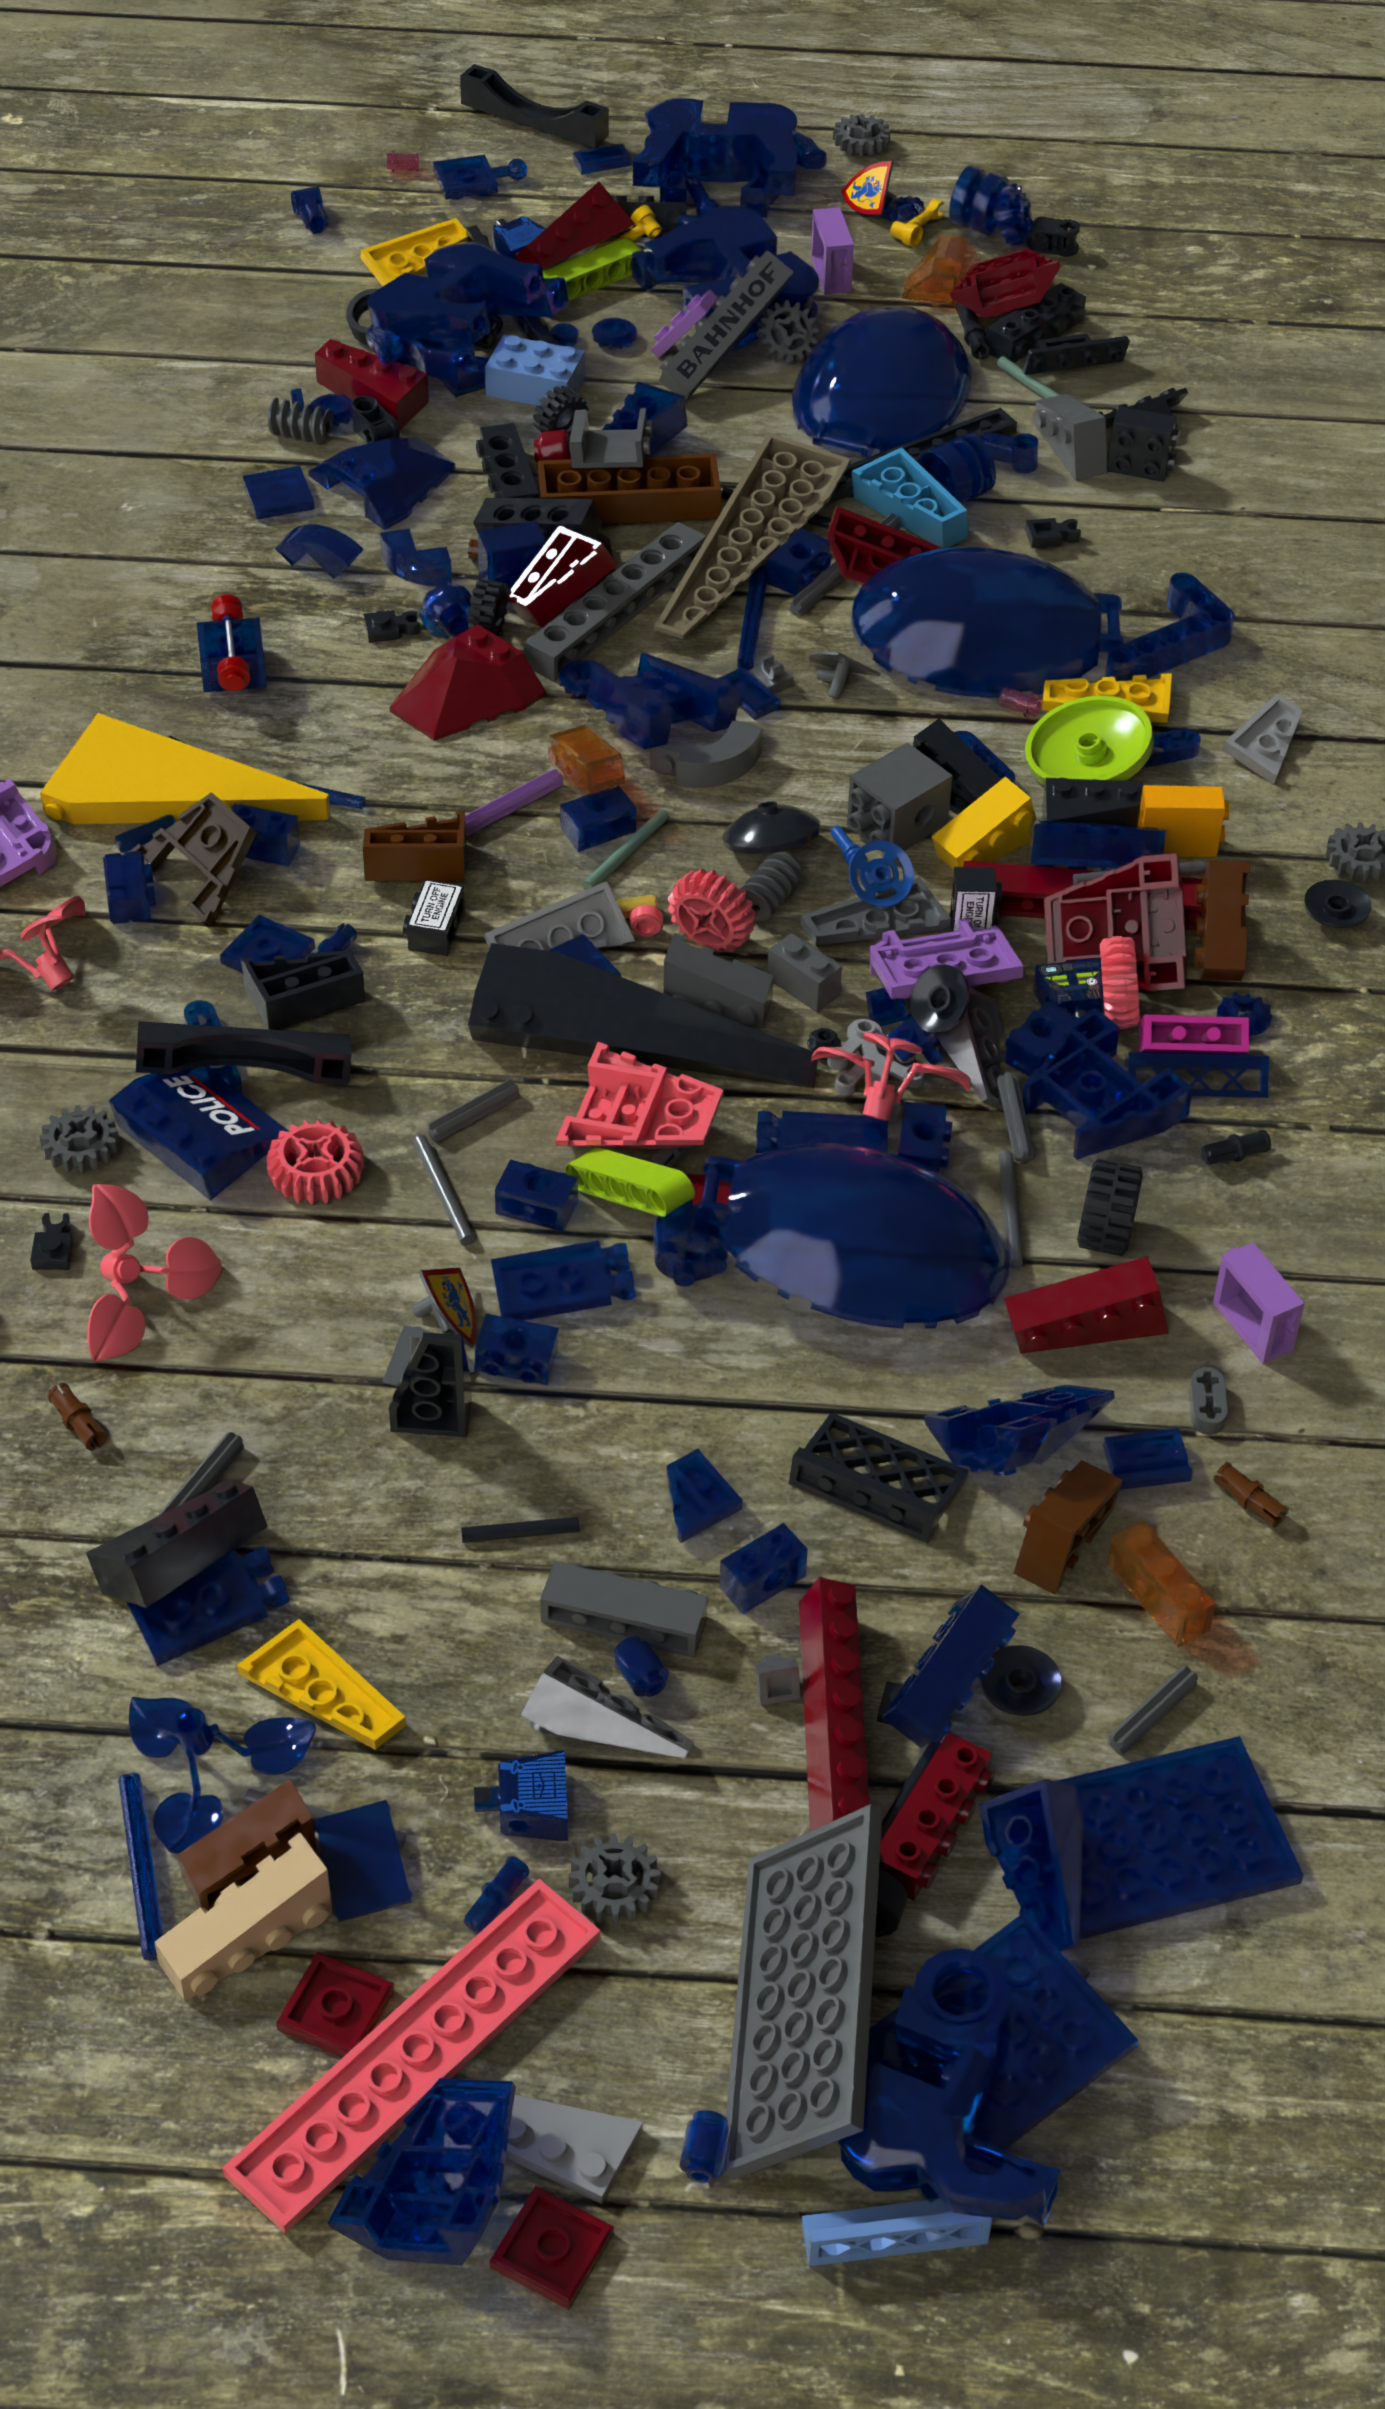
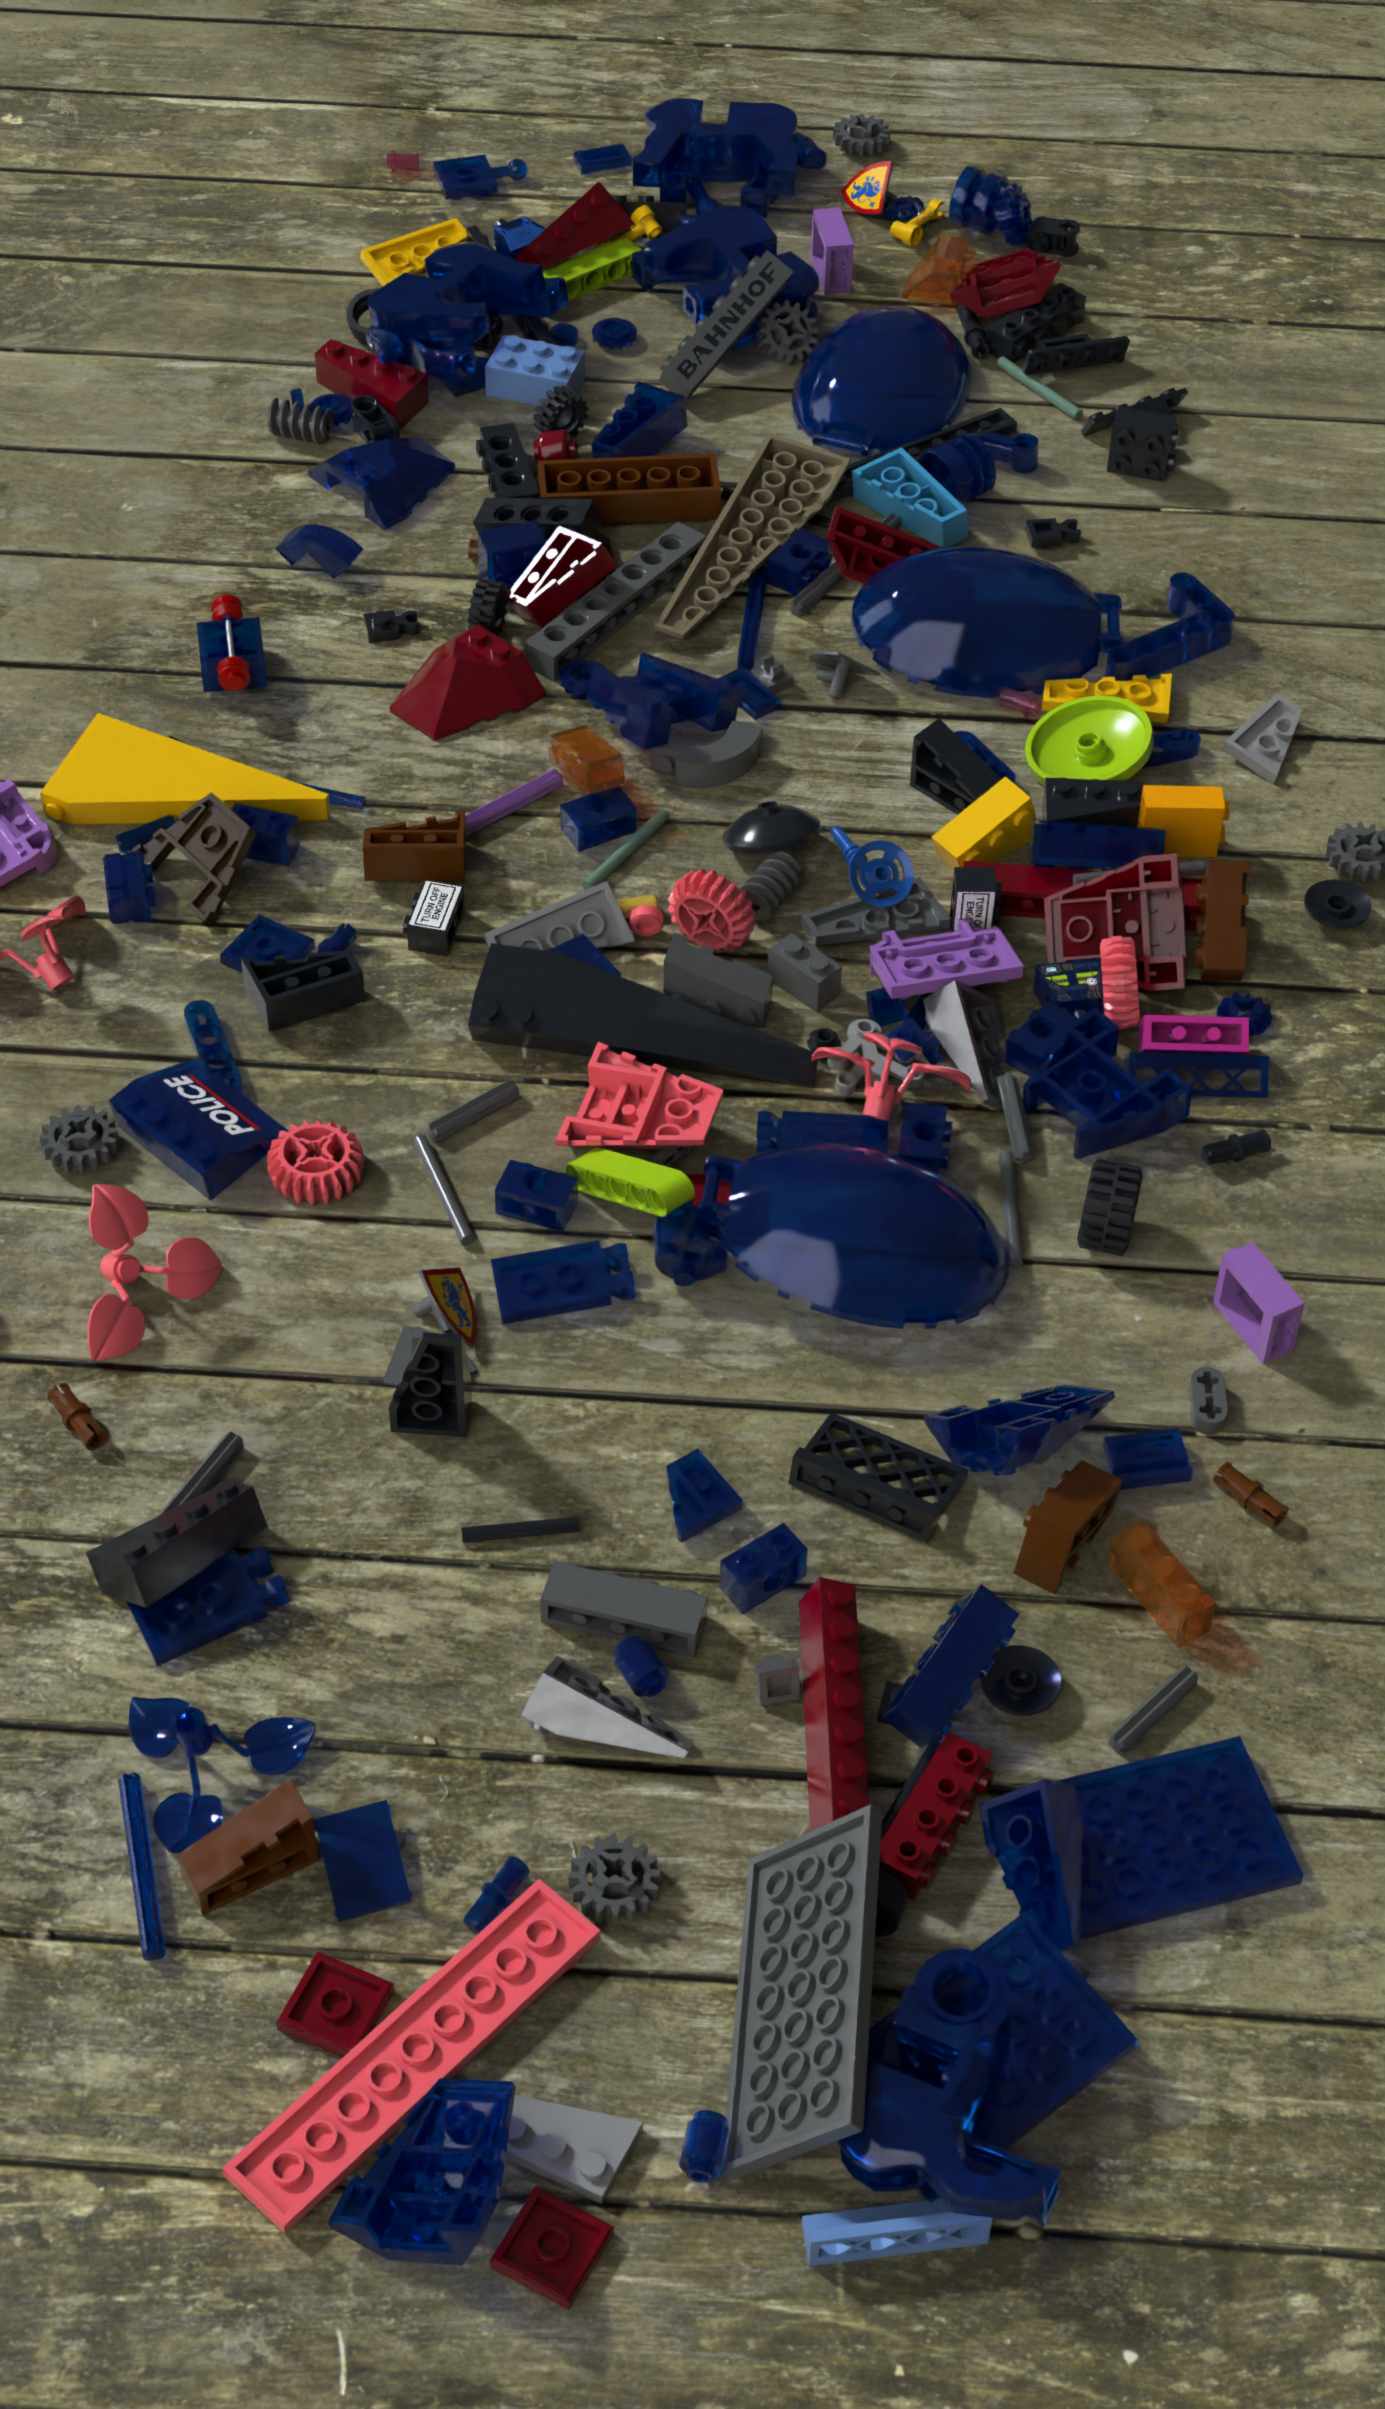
black plate [30,1213,73,1270] -> none
black arch [136,1021,352,1085] -> none
tan wedge [154,1833,333,2001] -> none
yellow wing [237,1619,406,1750] -> none
clear blue tile [242,466,315,519] -> none
clear blue piece [291,186,328,234] -> none
clear blue brick [380,529,452,587] -> none
clear blue plant [420,583,472,638] -> none
black arch [460,64,609,148] -> none
clear blue brick [474,1313,559,1385] -> none
clear blue torso [474,1751,568,1841] -> none
dark grey panel [569,409,653,468] -> none
medium lavender plate [651,290,718,358] -> none
dark grey brick [847,742,953,853] -> none
black dish [911,964,970,1033] -> none
dark red wedge [1004,1256,1169,1354] -> none
dark grey wedge [1033,394,1107,481] -> none

